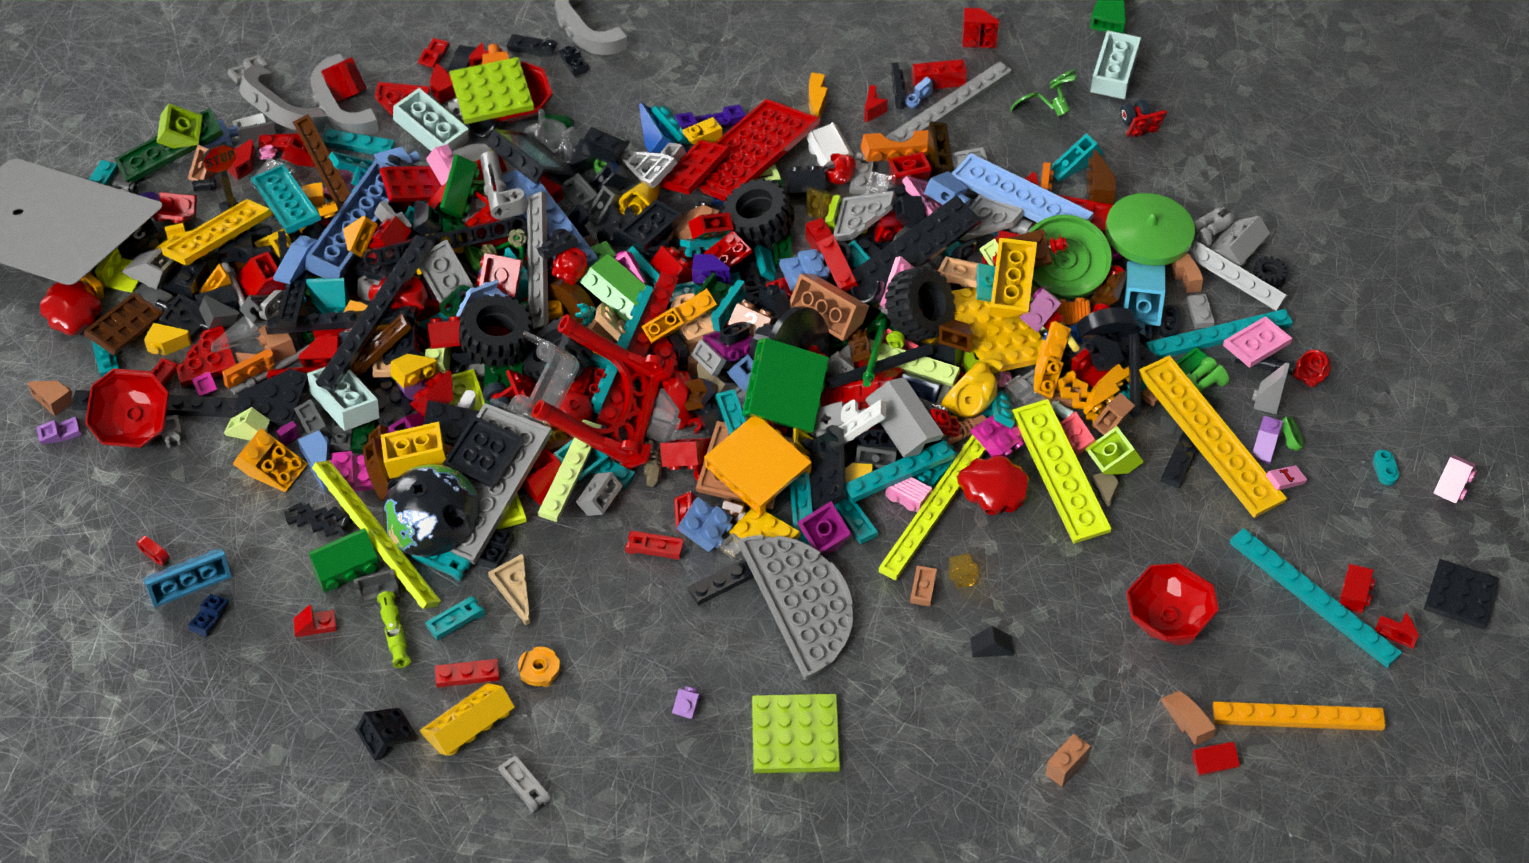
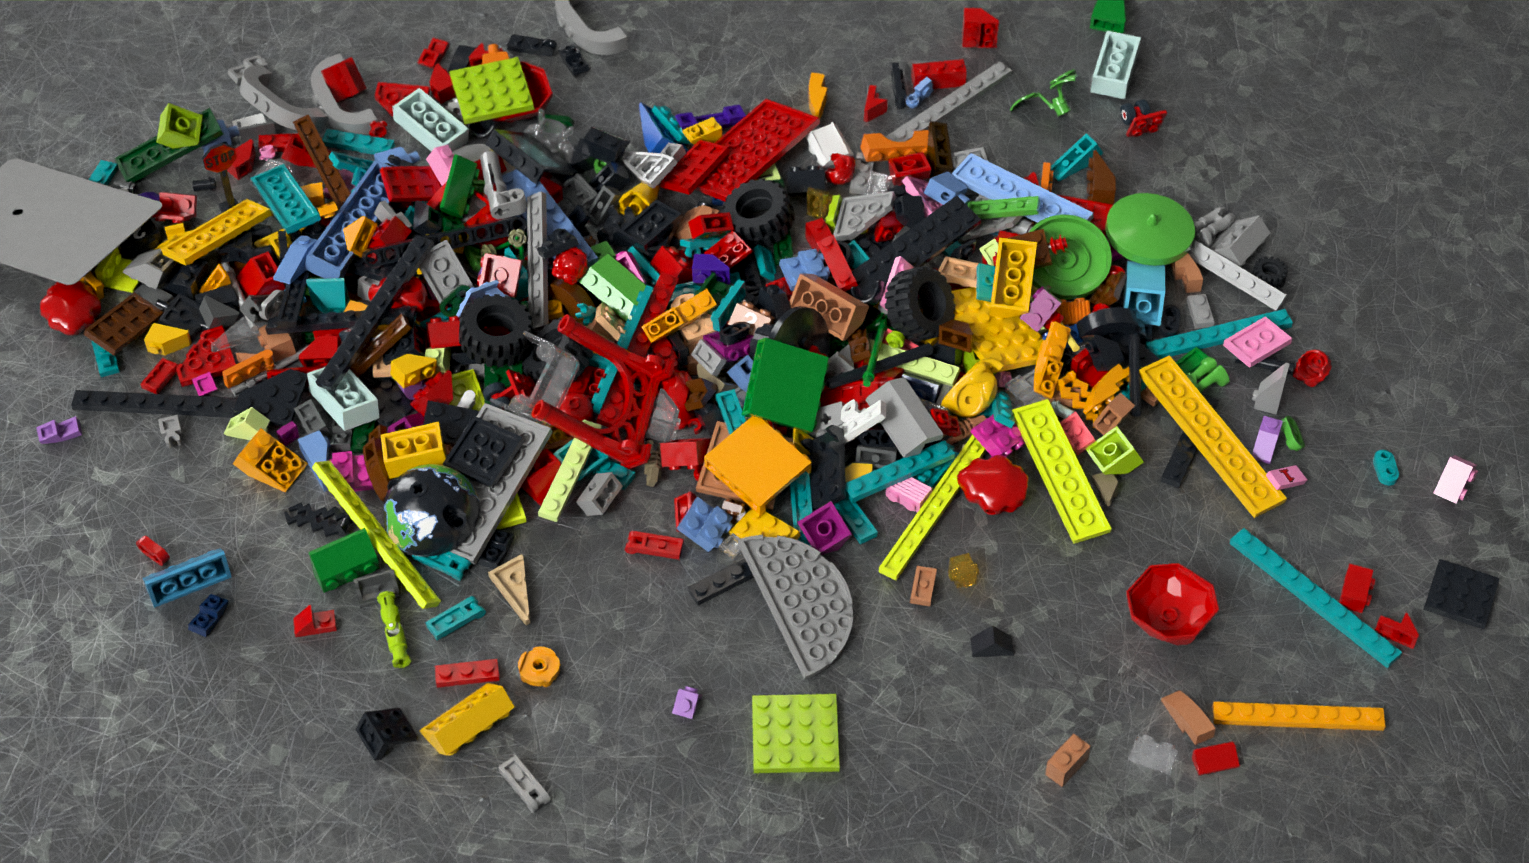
nougat slope [27,381,72,416] -> none
red rock [85,368,169,448] -> none
nougat slope [187,145,215,181] -> none
none -> red plate [369,121,387,138]
none -> bright green plate [967,196,1041,219]
none -> clear bracket [1128,734,1178,775]

